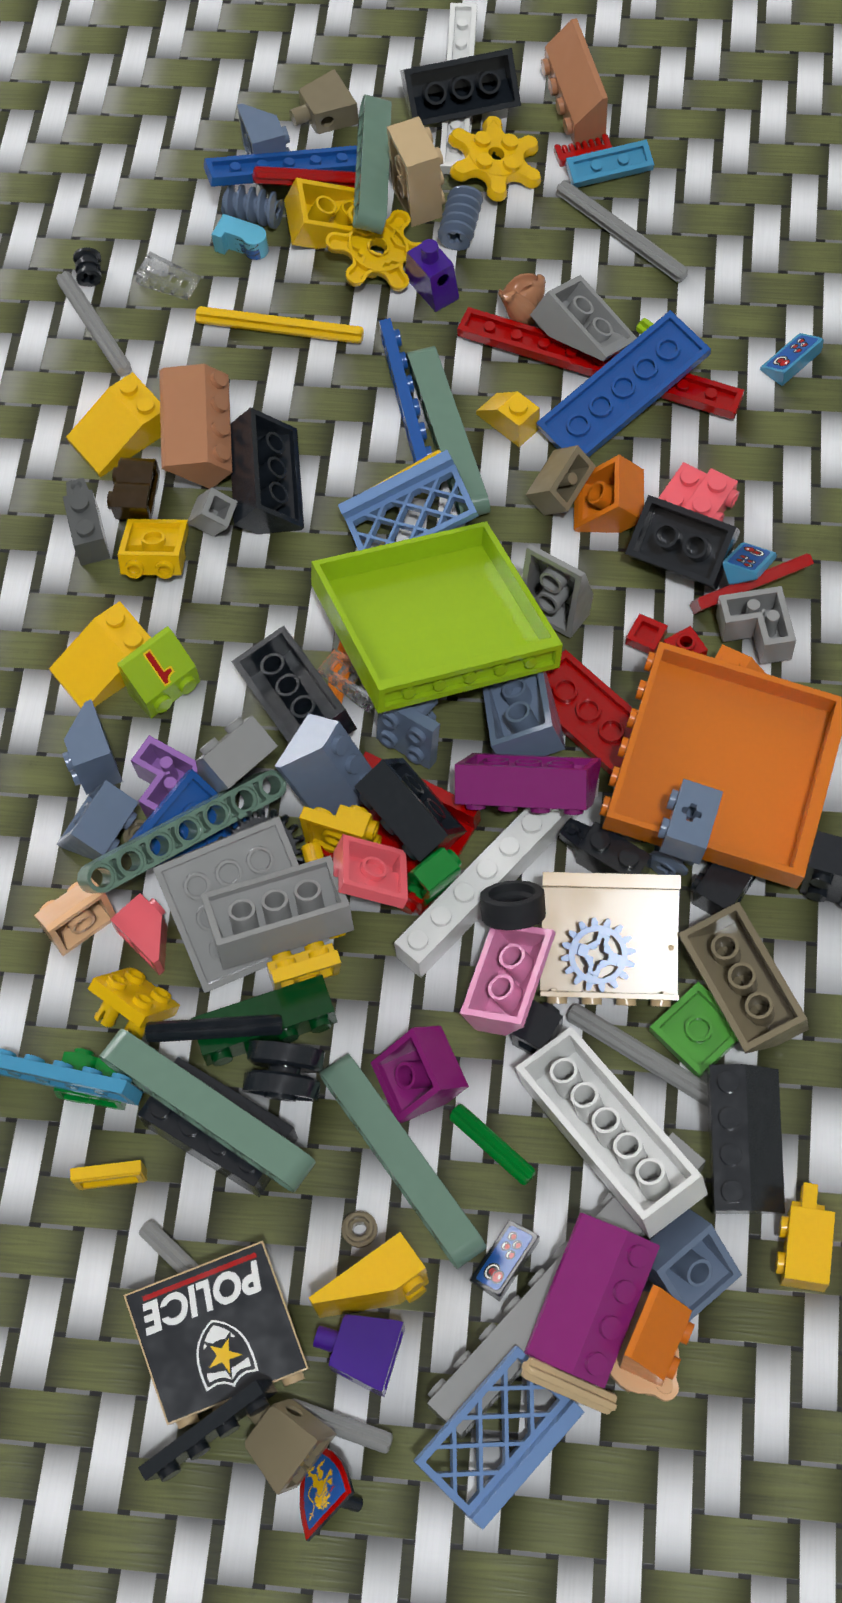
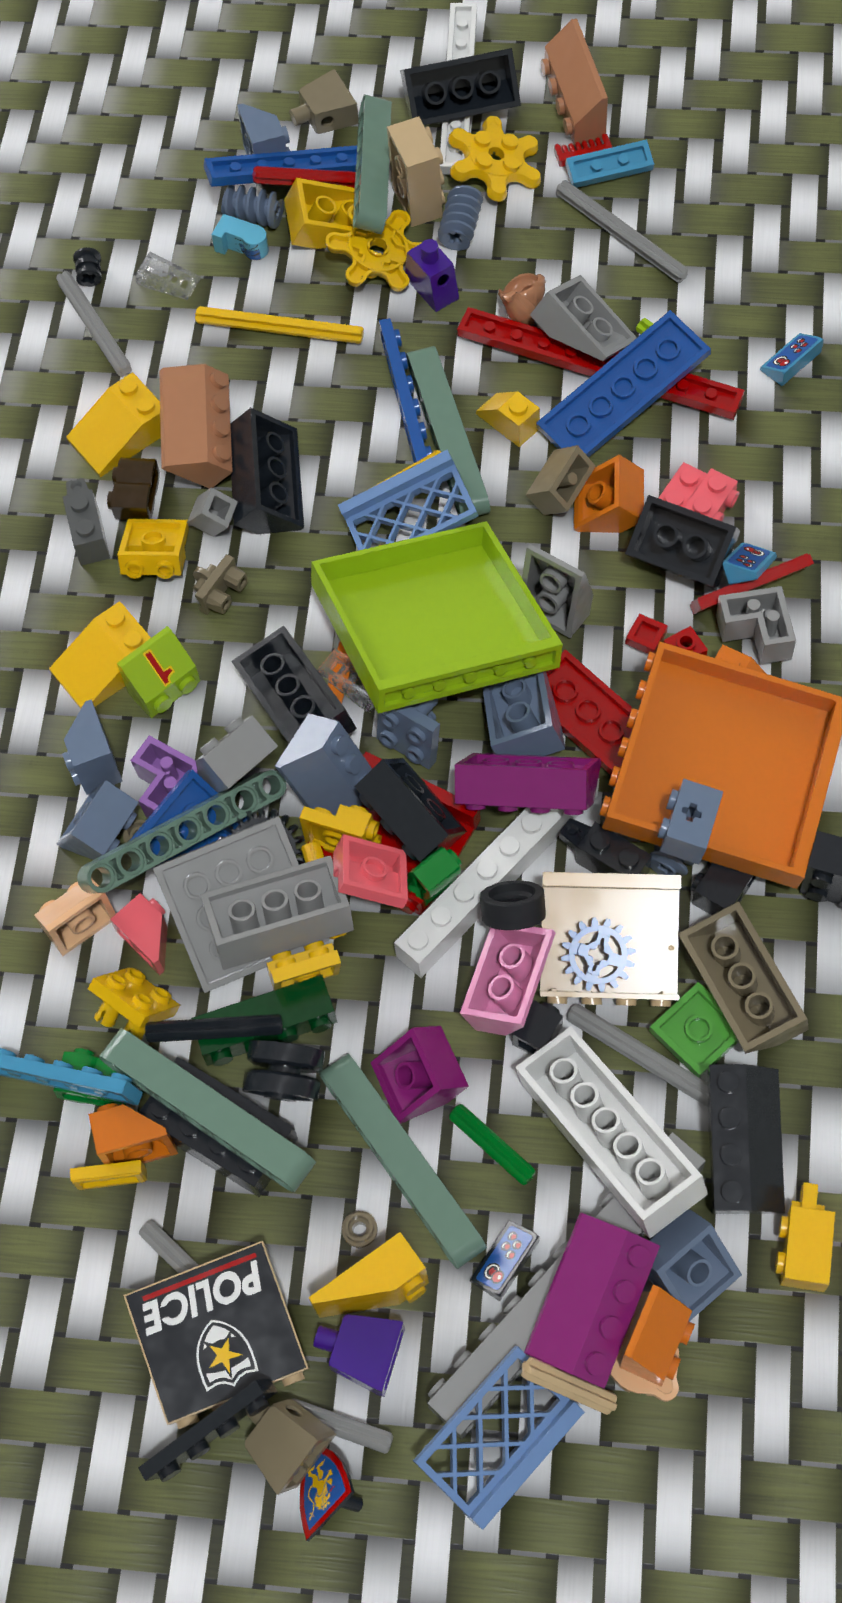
none -> orange slope [88,1103,178,1164]
none -> dark tan hips [193,554,248,615]

